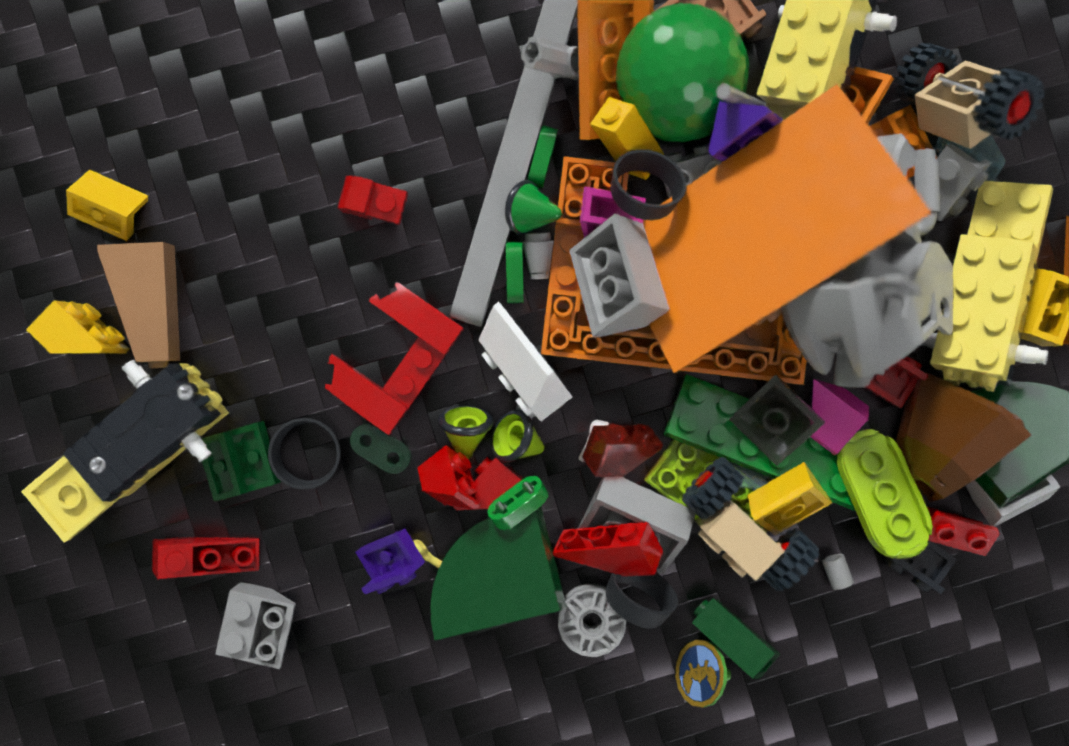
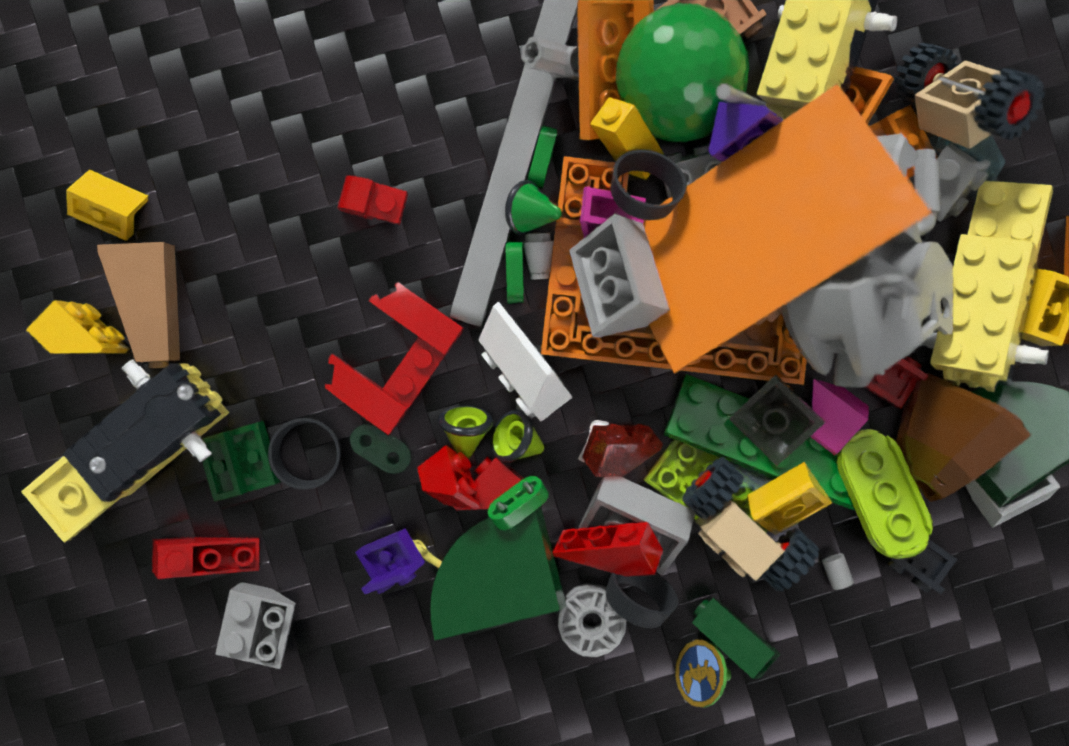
red bracket [927,507,1000,556] -> none

